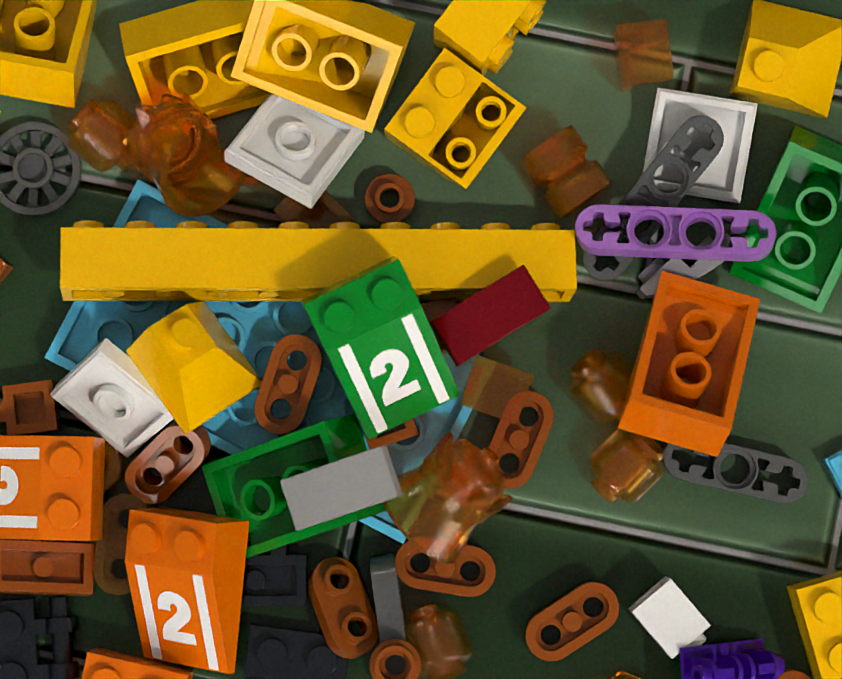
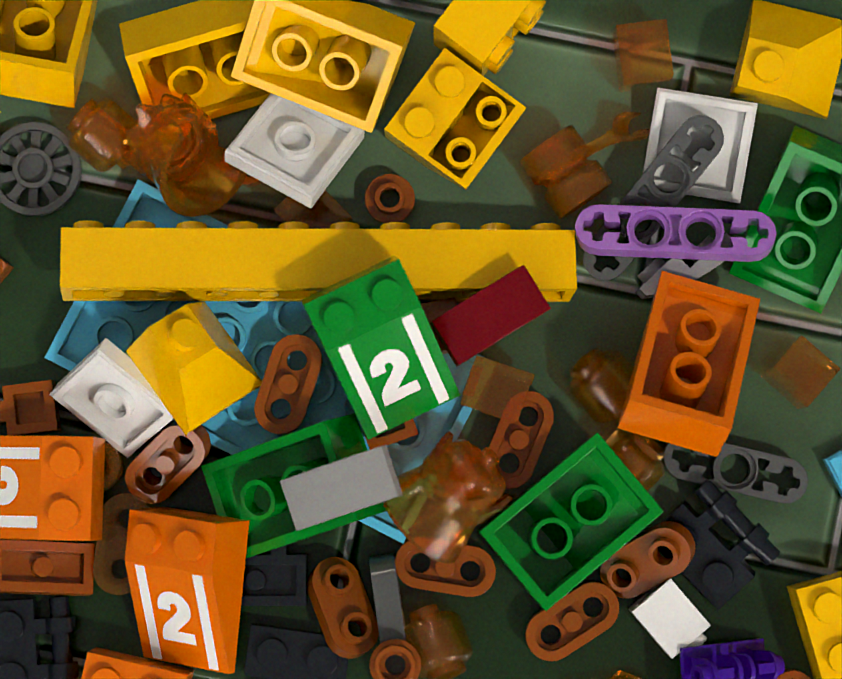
none -> green slope [477,432,664,611]
none -> clear orange hand [578,112,650,159]
none -> dark orange plate [600,521,695,598]
none -> black plate [658,479,781,610]
none -> clear orange panel [761,335,841,409]

